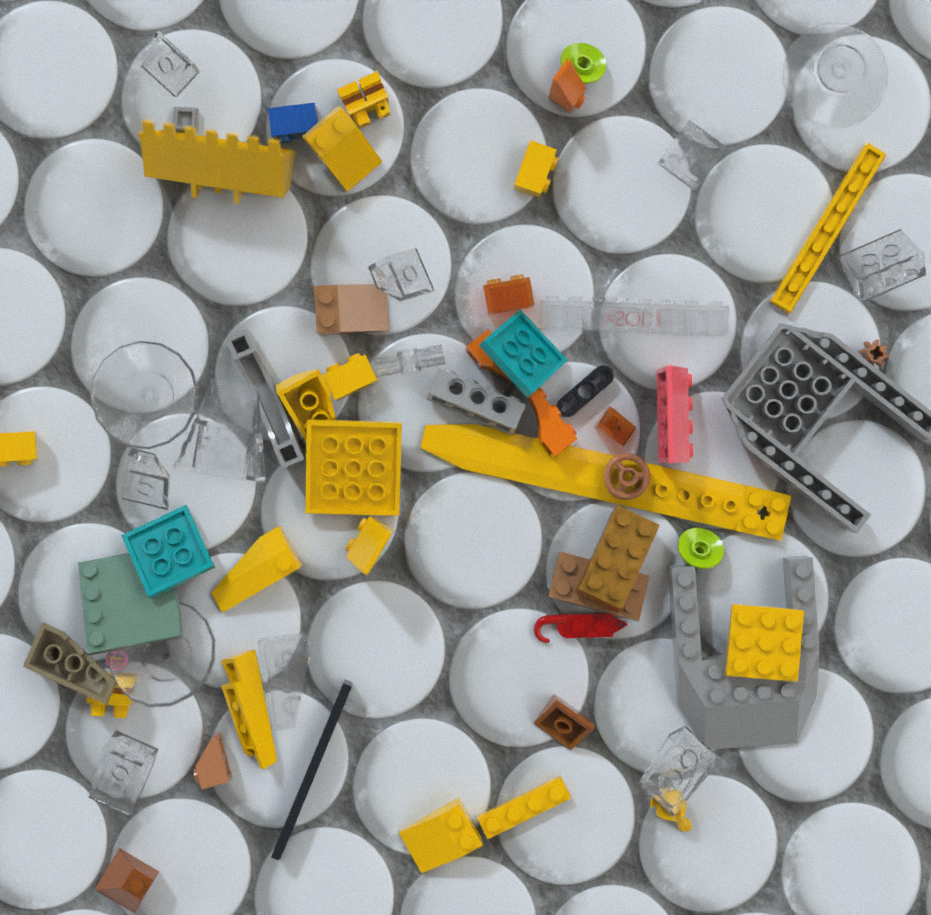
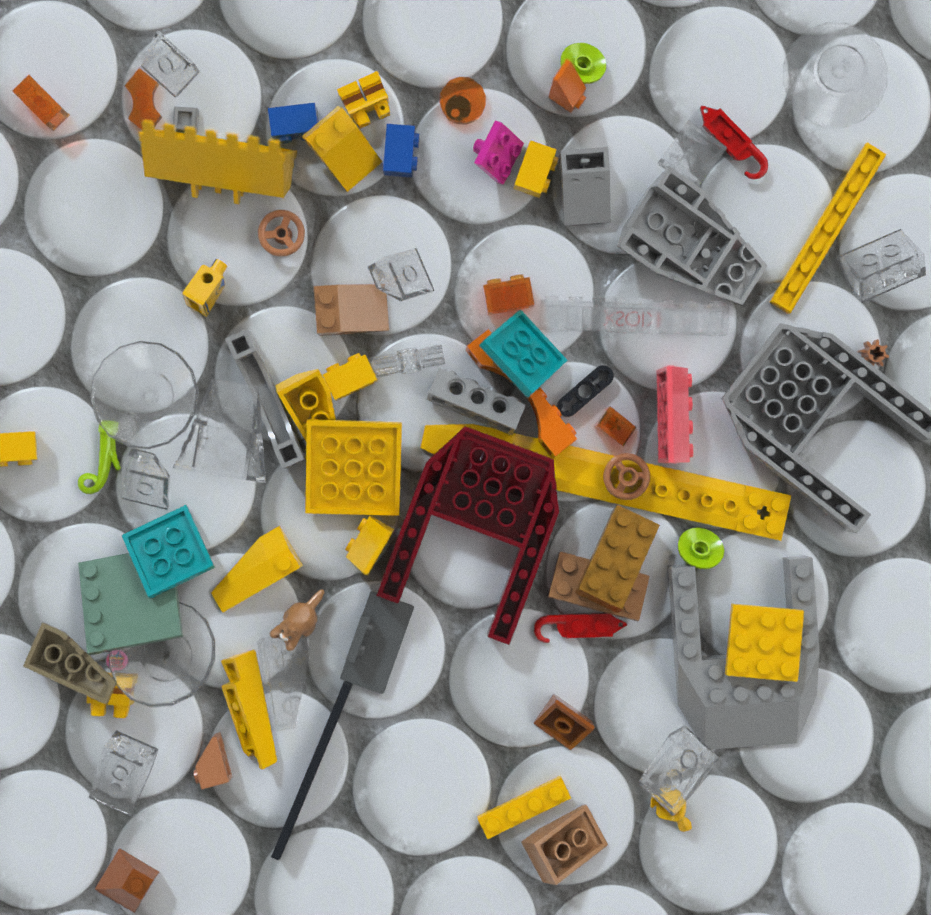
yellow slope [399,798,483,873] -> none
none -> clear orange brick [12,75,70,131]
none -> lime plant [78,420,121,494]
none -> clear orange tile [125,68,162,131]
none -> yellow torso [182,259,228,317]
none -> nougat piece [258,210,305,257]
none -> medium nougat animal [270,589,324,651]
none -> dark grey bracket [340,591,414,694]
none -> dark red wedge [376,426,559,645]
none -> blue brick [383,124,420,177]
none -> clear orange tile [440,77,486,125]
none -> dark pink plate [473,120,524,185]
none -> medium nougat slope [521,804,608,885]
none -> light grey slope [559,147,611,226]
none -> light grey wedge [617,166,767,305]
none -> red plate [700,106,768,180]

